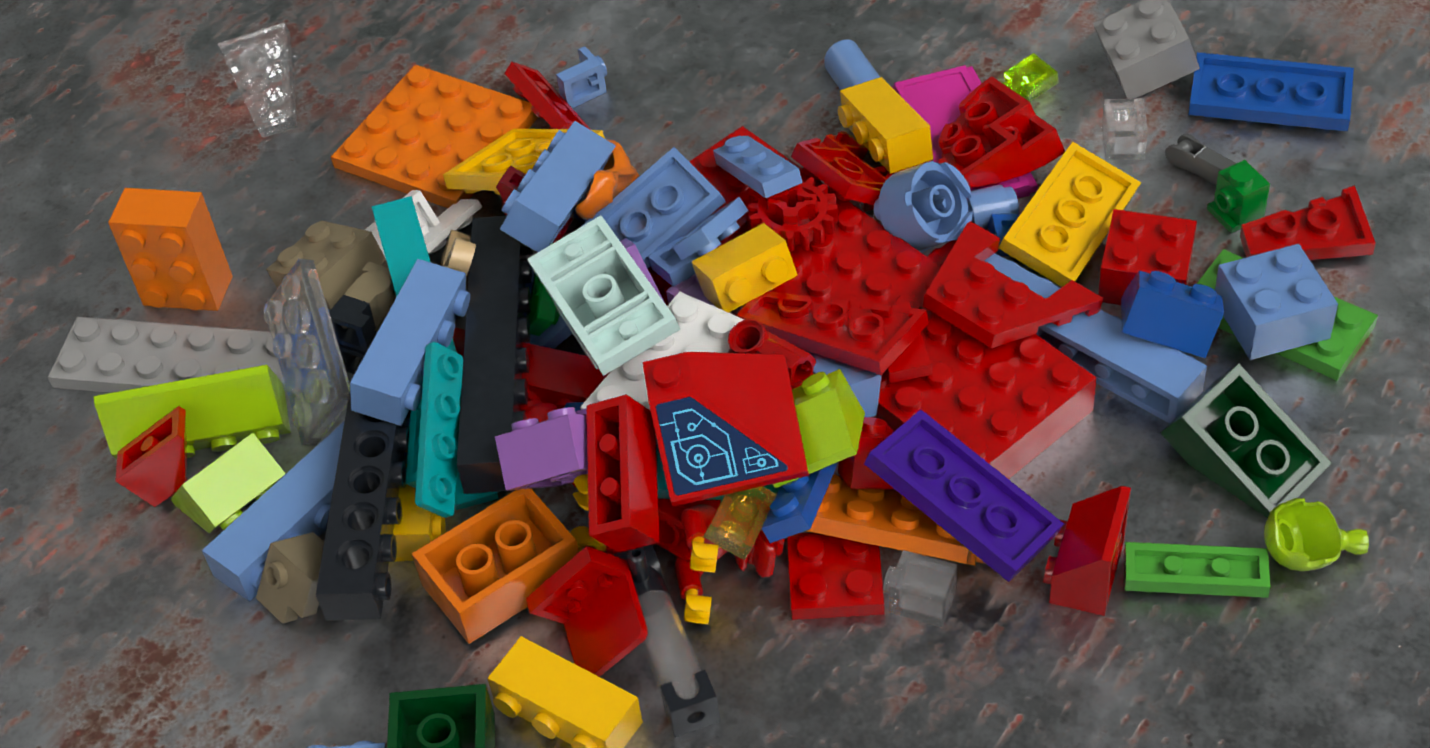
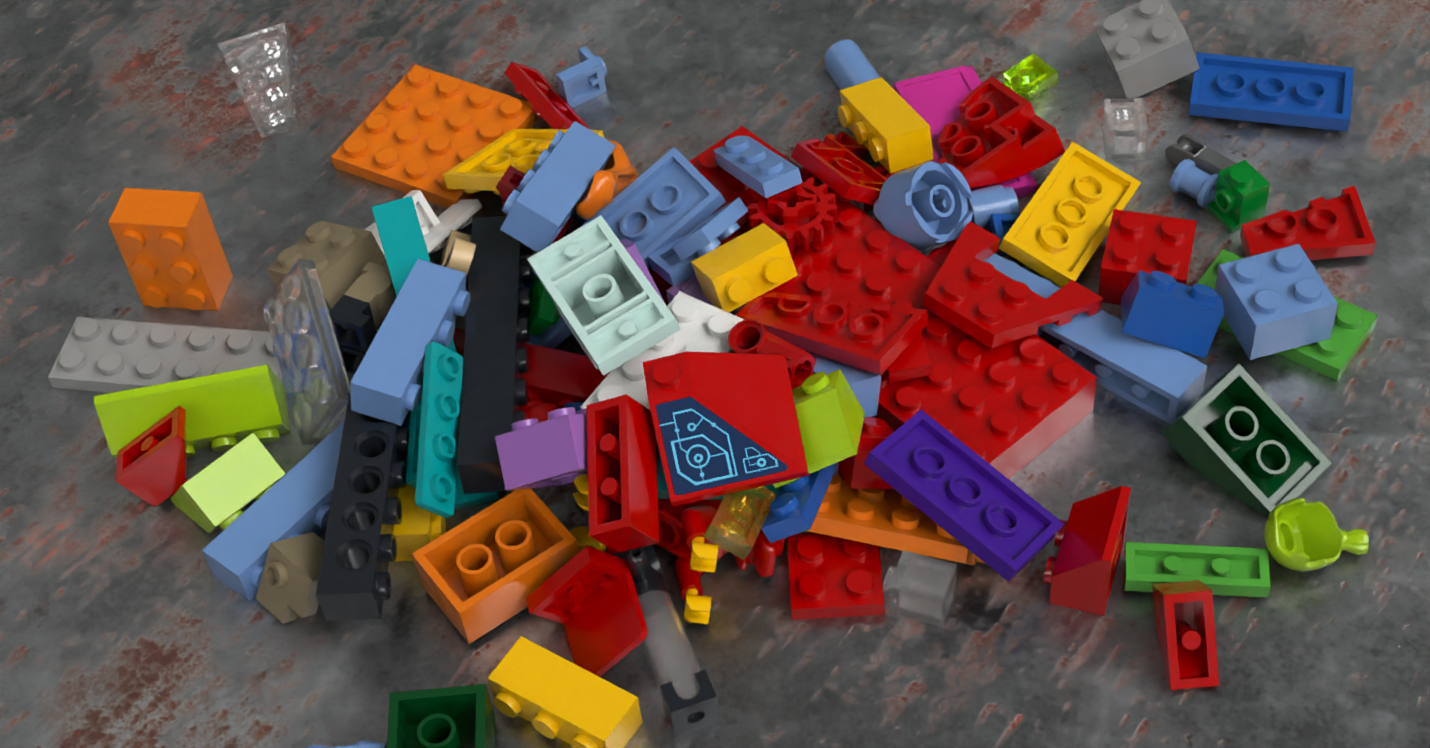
none -> red slope [1152,580,1219,690]
none -> medium blue bush [1169,159,1218,208]

